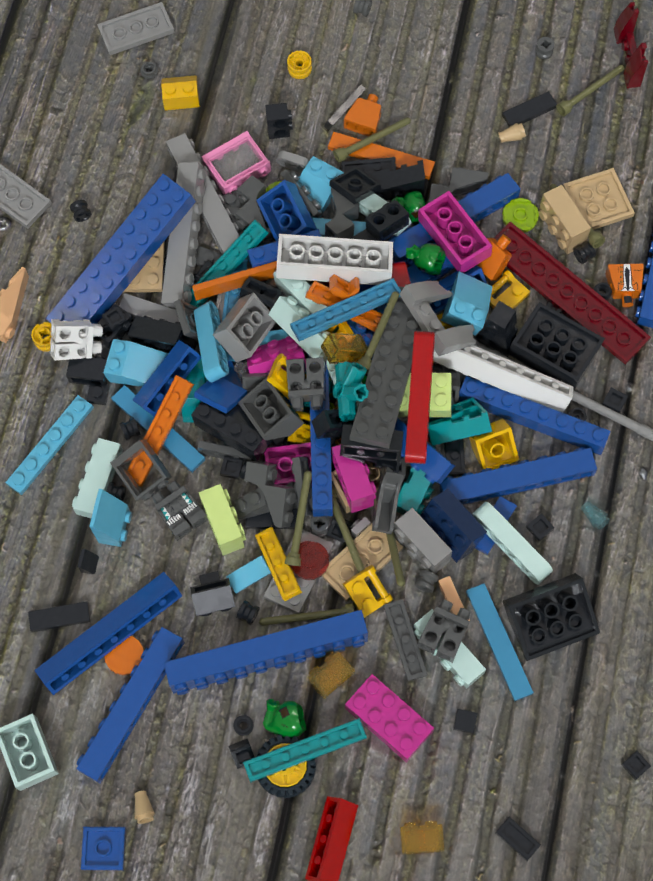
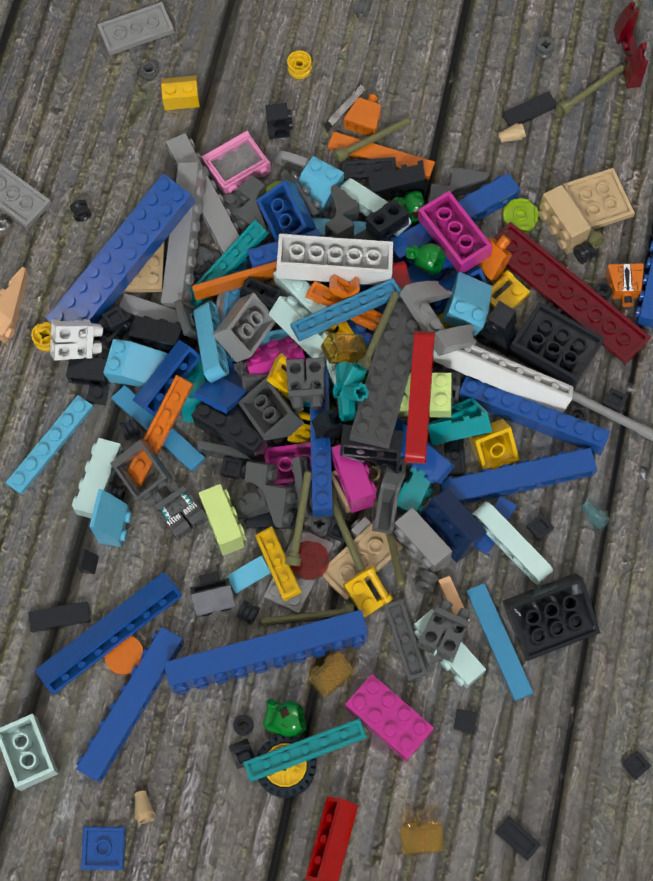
black tile [329,167,381,204] -> none

